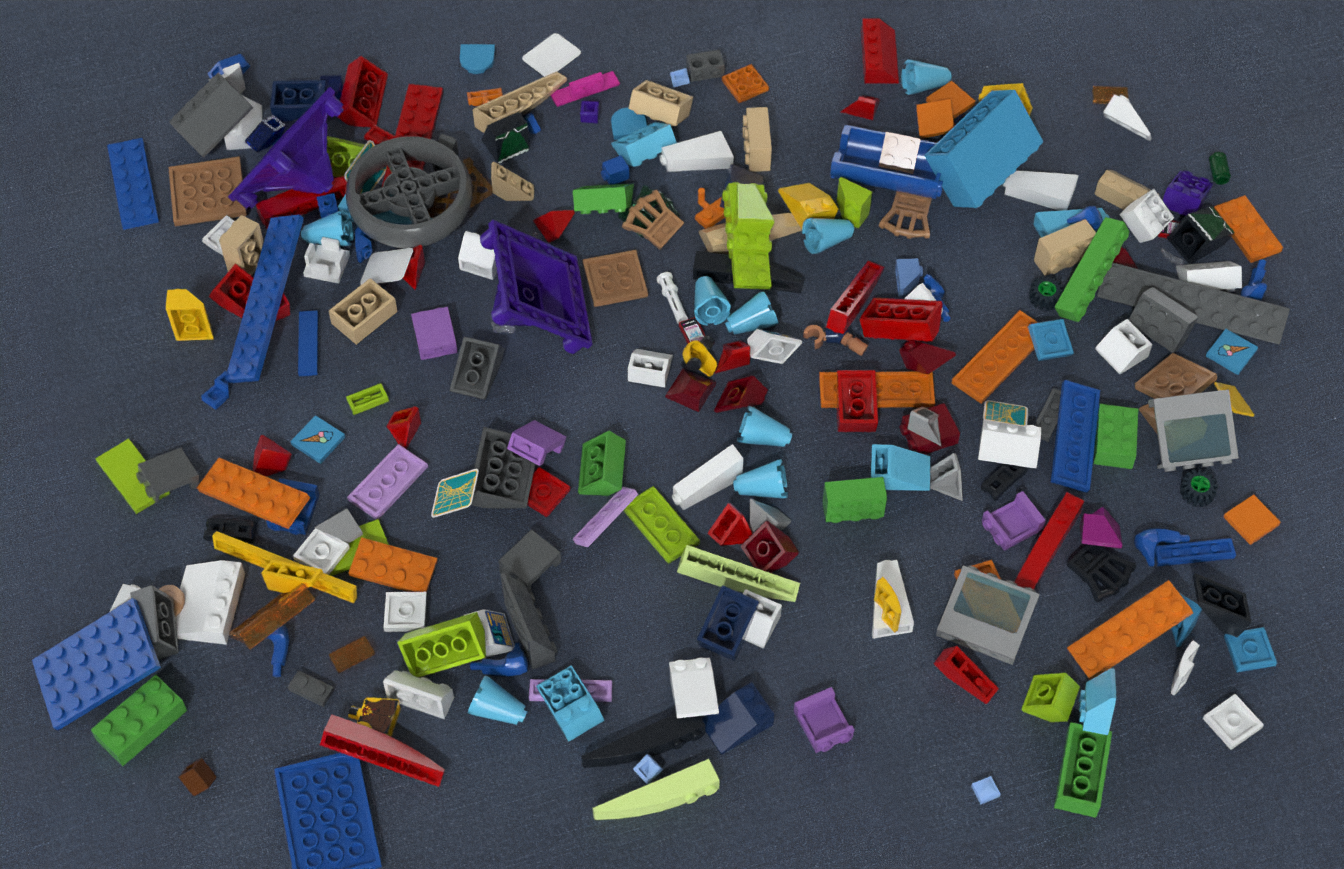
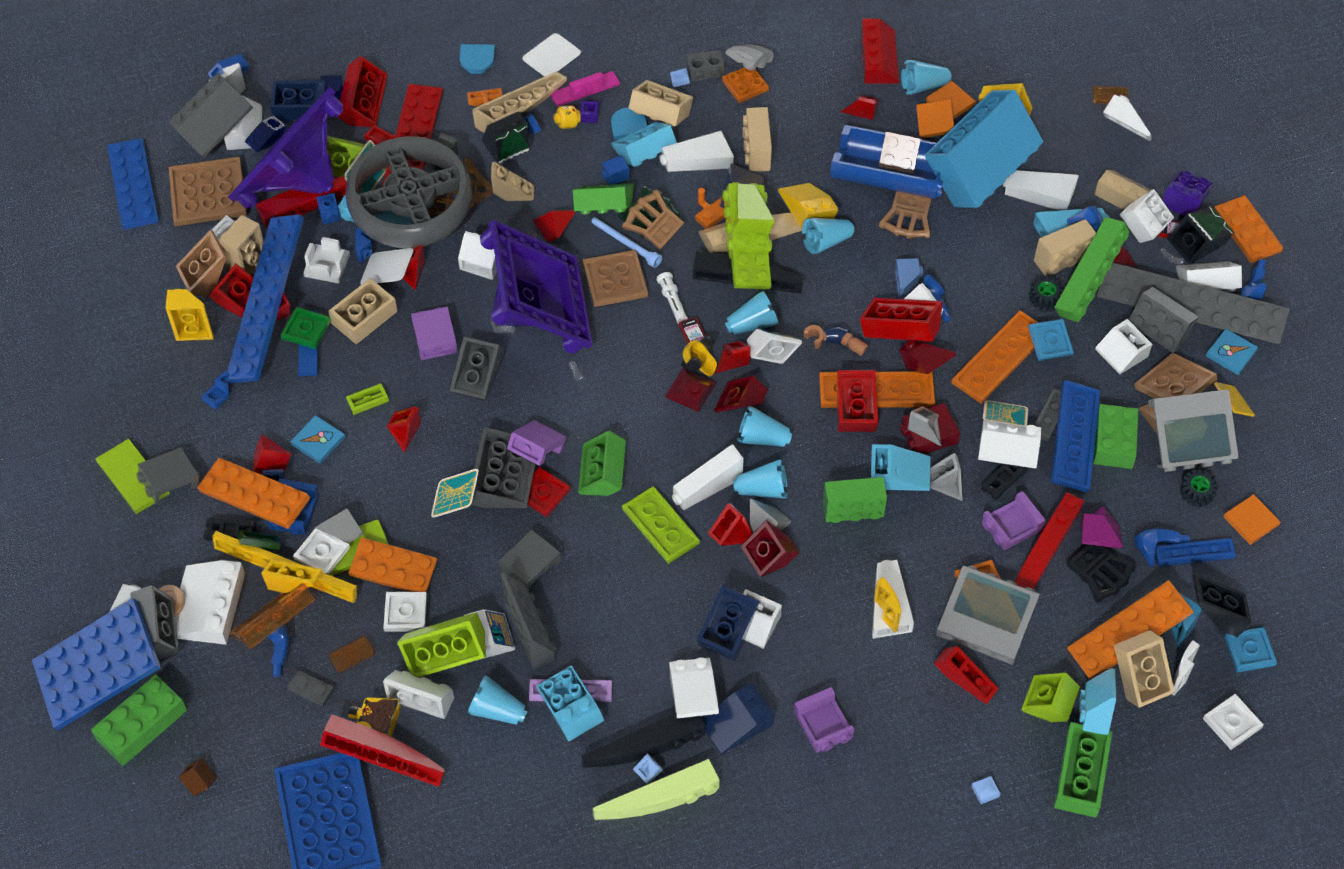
medium azure cone [301,210,354,246] -> none
lavender tile [347,444,428,520] -> none
blue animal [470,643,528,676] -> none
lavender tile [573,487,638,547] -> none
white slope [628,349,673,387] -> none
yellowish green slope [677,545,800,602] -> none
medium azure cone [694,276,731,326] -> none
red slope [826,261,885,334] -> none
lime slope [837,177,872,228] -> none
dark green head [1209,152,1231,185] -> none
none -> medium nougat slope [176,230,227,297]
none -> dark green tile [238,530,280,550]
none -> dark blue slope [263,469,284,481]
none -> green plate [281,307,331,349]
none -> yellow head [554,105,581,129]
none -> clear piece [569,361,583,381]
none -> light blue piece [592,217,662,268]
none -> light grey slope [726,44,775,70]
none -> tan brick [1114,630,1175,708]

